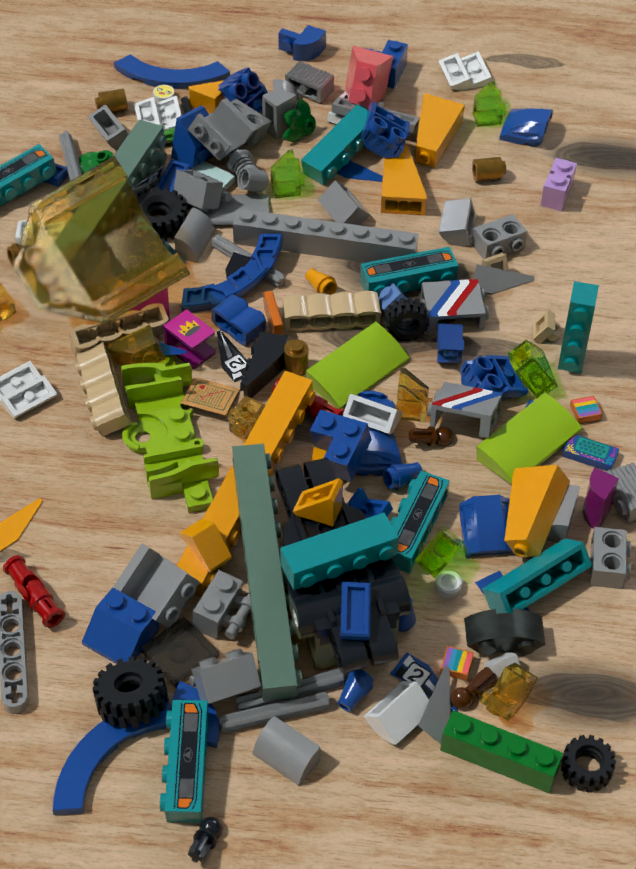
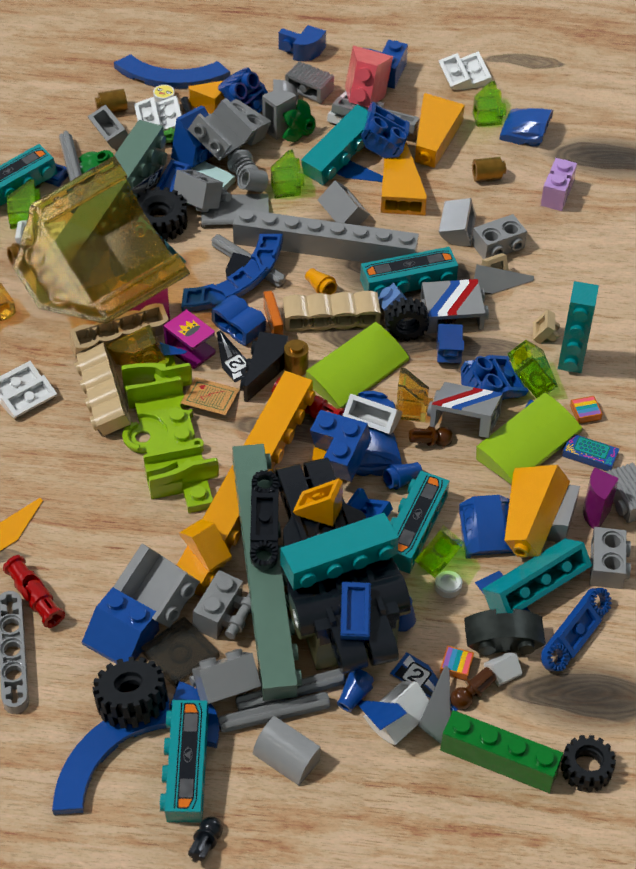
light grey brick [174,207,214,263] -> none
clear yellow brick [228,396,265,439] -> none
clear yellow brick [479,663,538,721] -> none
none -> clear neon green slope [7,179,41,229]
none -> black plate [250,470,279,570]
none -> blue sticker [357,700,407,730]
none -> blue plate [541,588,612,671]

